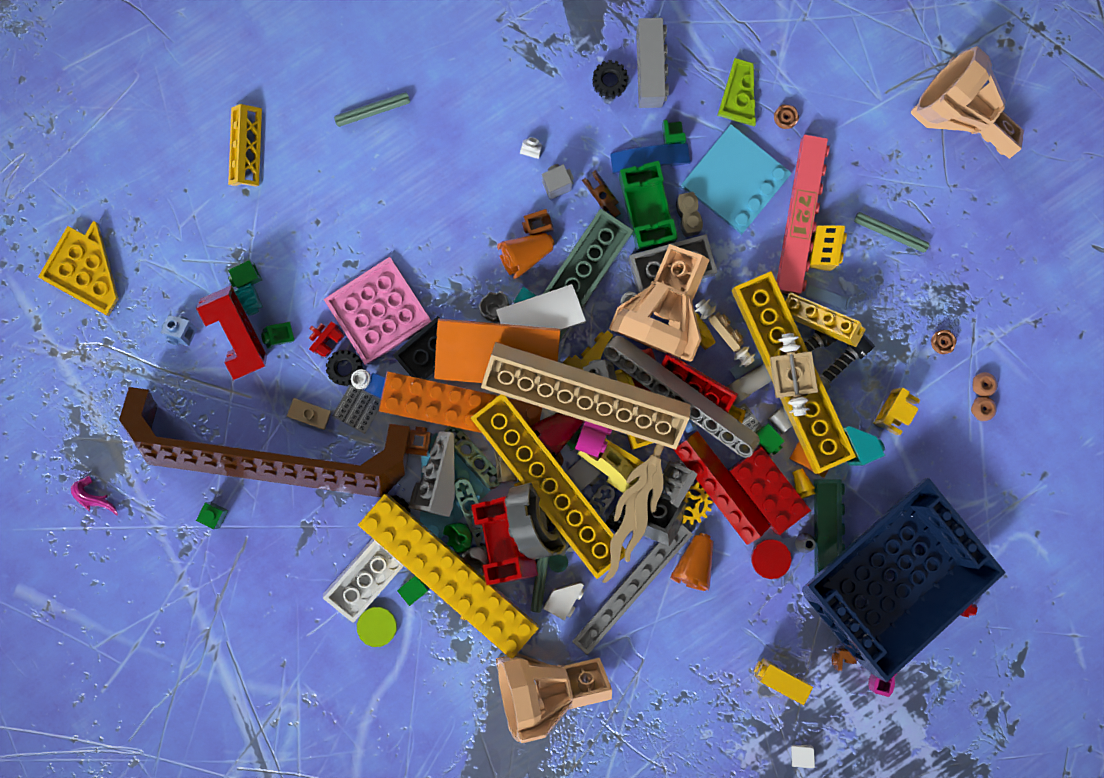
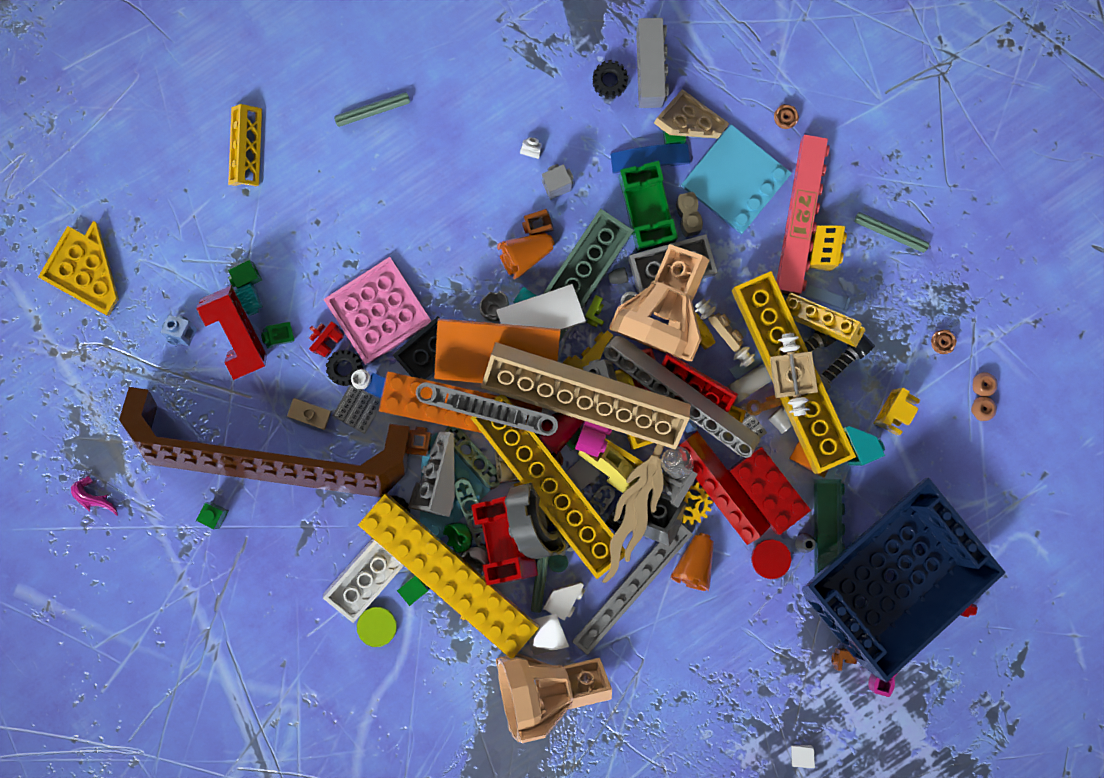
reddish brown hinge [582,170,621,218] -> none
lime wing [717,58,756,127] -> none
yellow brick [754,658,813,705] -> none
green brick [756,423,784,455] -> none
yellow cone [792,468,816,499] -> none
light nougat plate [911,46,1024,159] -> none
none -> light grey gear [416,382,558,436]
none -> white sticker [528,613,569,655]
none -> lime bracket [585,295,604,328]
none -> dark grey hose [608,267,629,284]
none -> tan plate [654,89,729,139]
none -> clear hair [661,446,694,479]
none -> clear orange plate [746,395,783,416]

